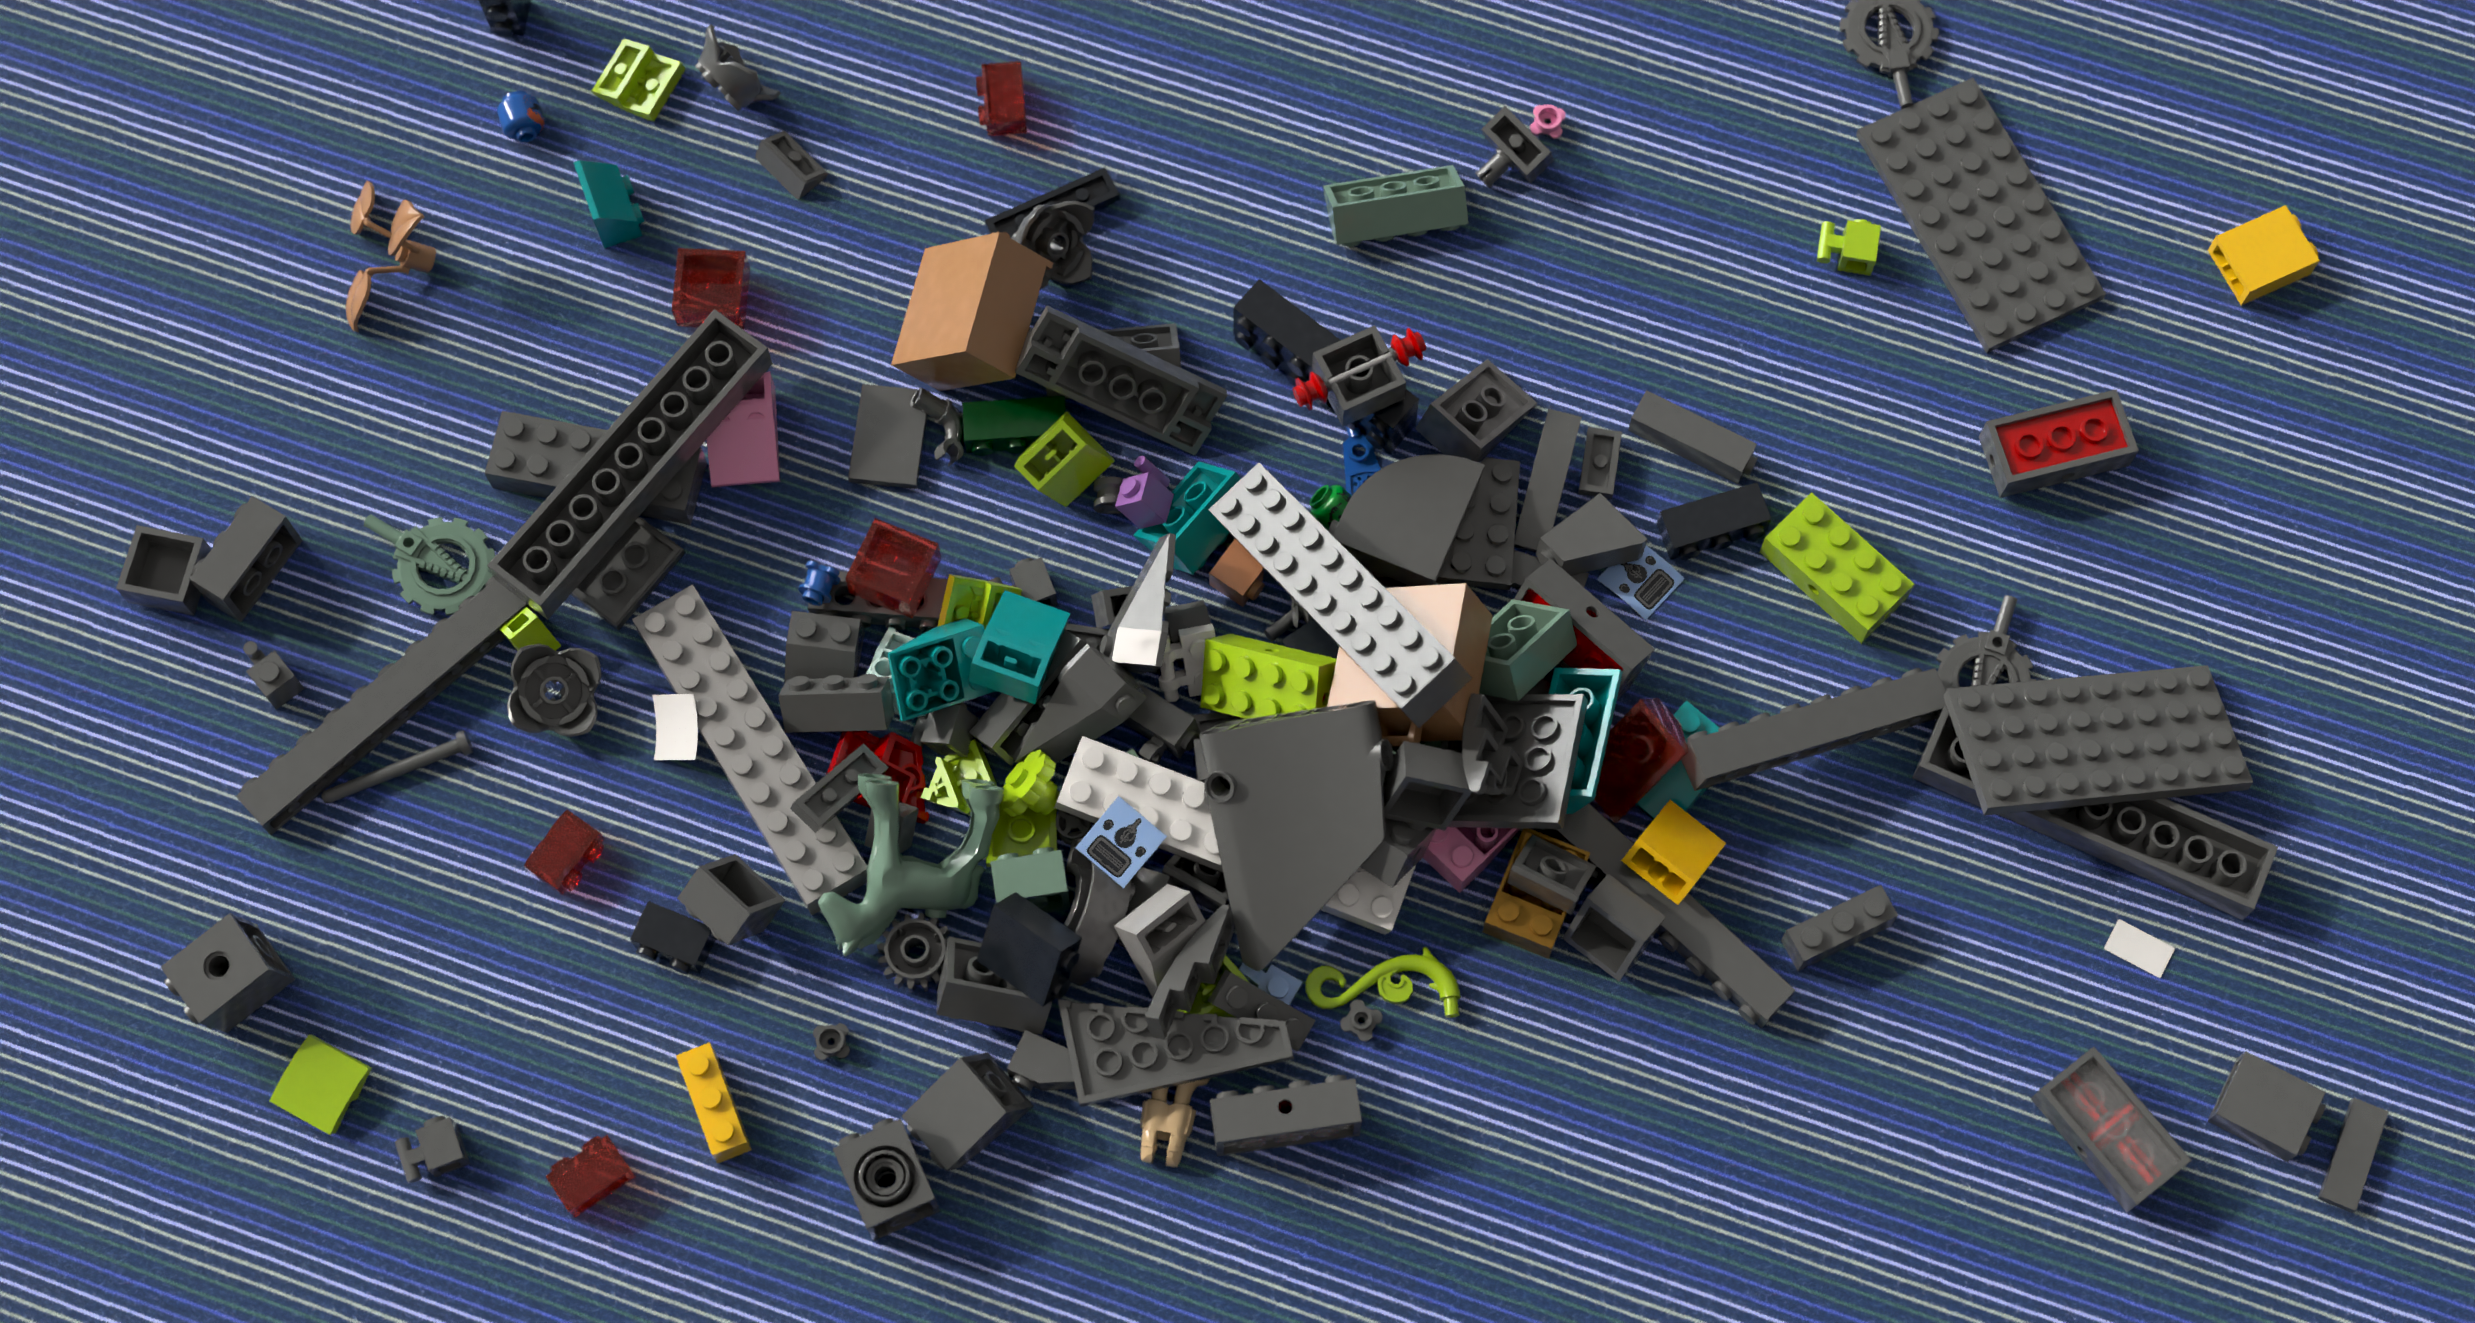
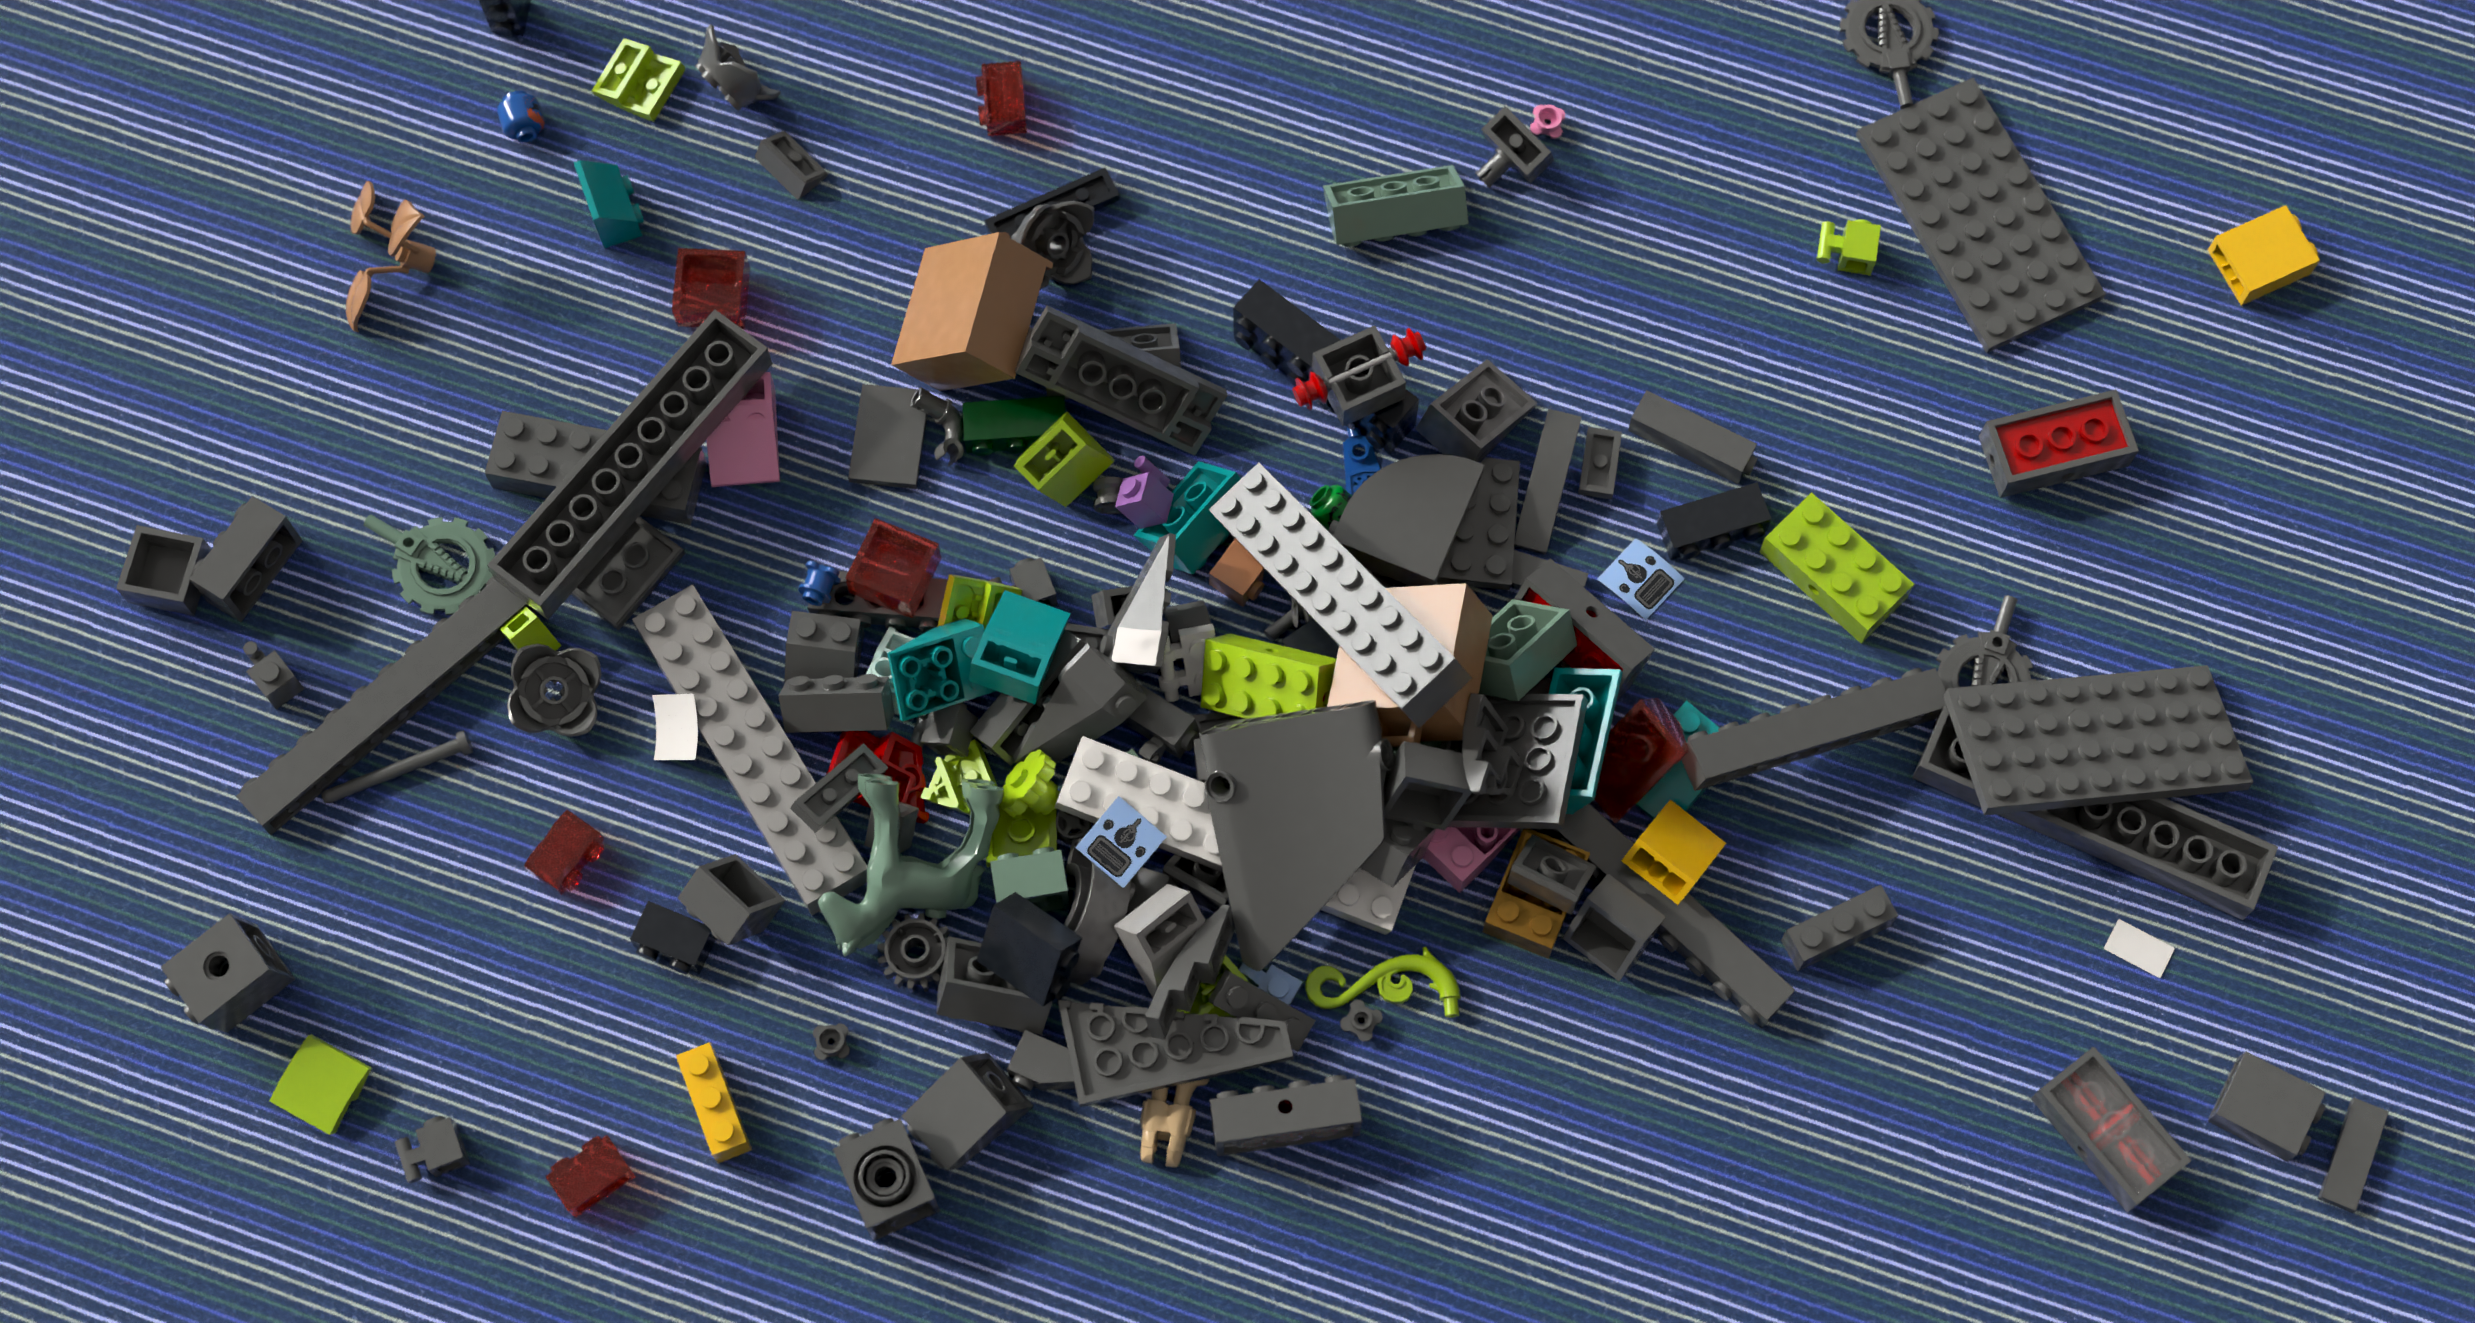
dark grey slope [1536,493,1647,576] -> none

